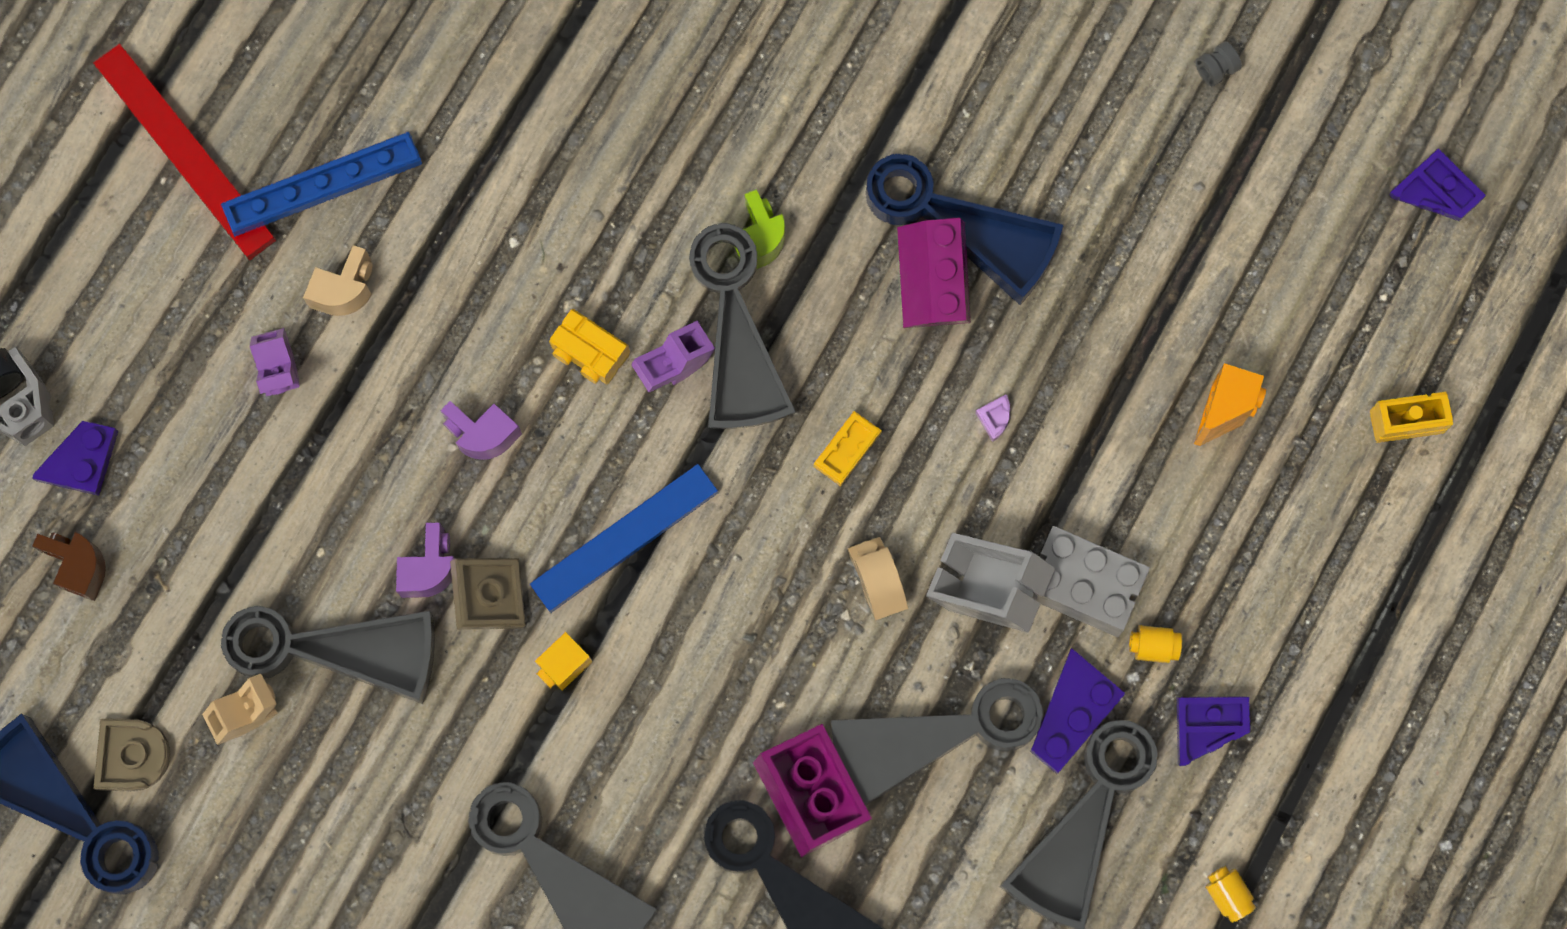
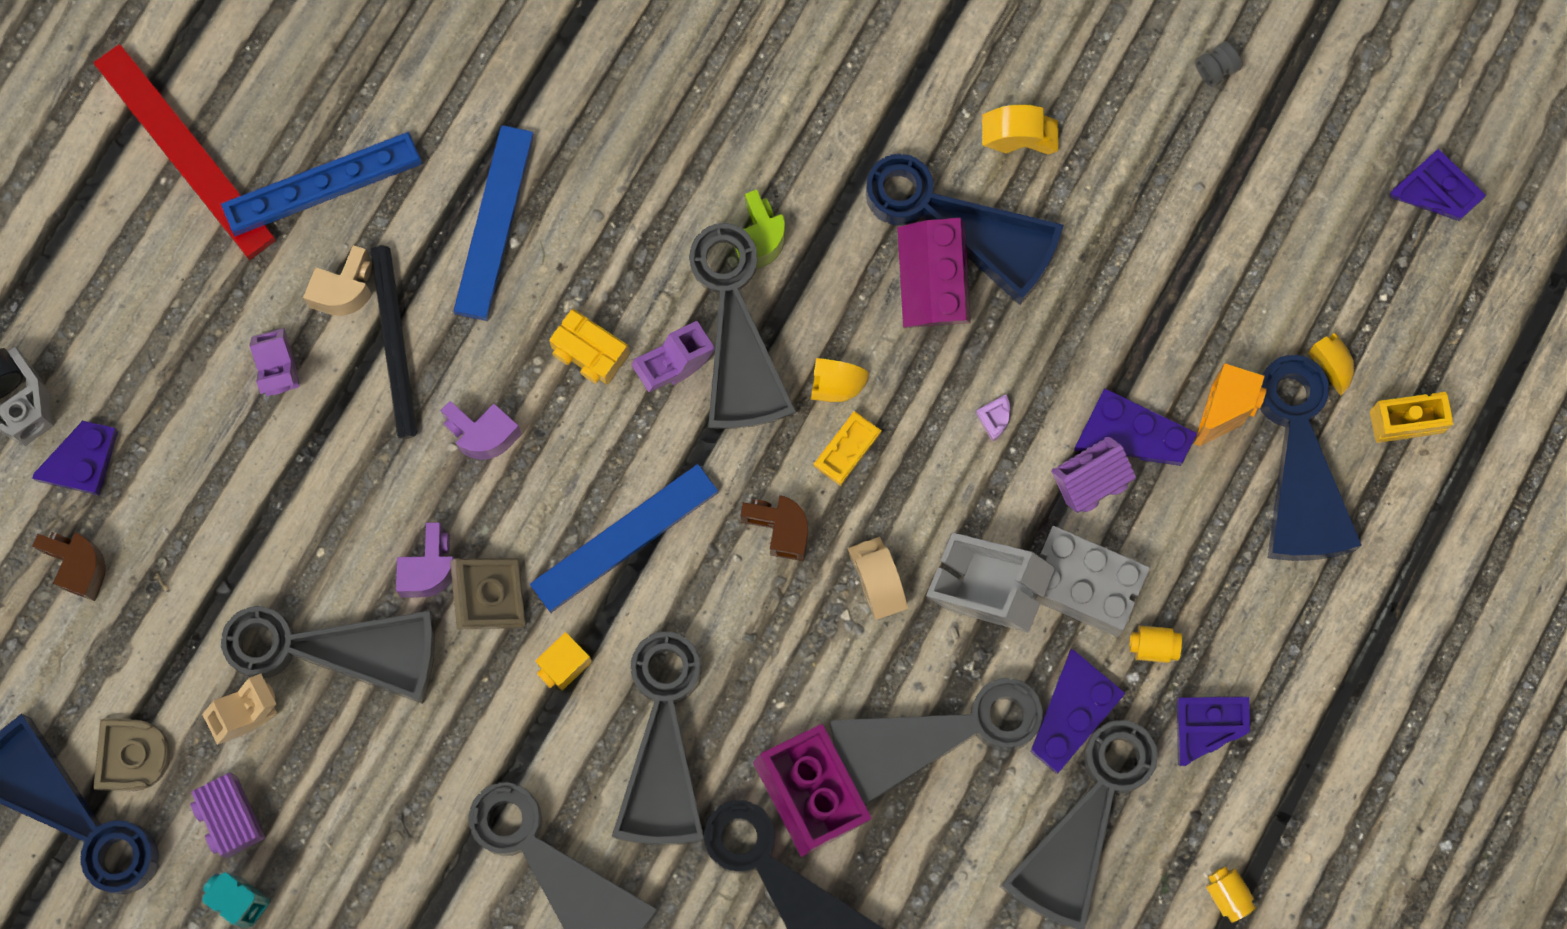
none -> medium lavender brick [190,773,266,858]
none -> teal brick [202,872,270,928]
none -> black axle [371,245,417,439]
none -> blue tile [453,125,534,321]
none -> dark grey piece [612,632,704,846]
none -> reddish brown brick [740,495,808,562]
none -> yellow brick [811,358,869,402]
none -> yellow brick [982,105,1058,155]
none -> medium lavender brick [1051,437,1136,513]
none -> dark purple wing [1073,388,1197,466]
none -> dark blue piece [1260,355,1362,561]
none -> yellow brick [1308,333,1354,396]

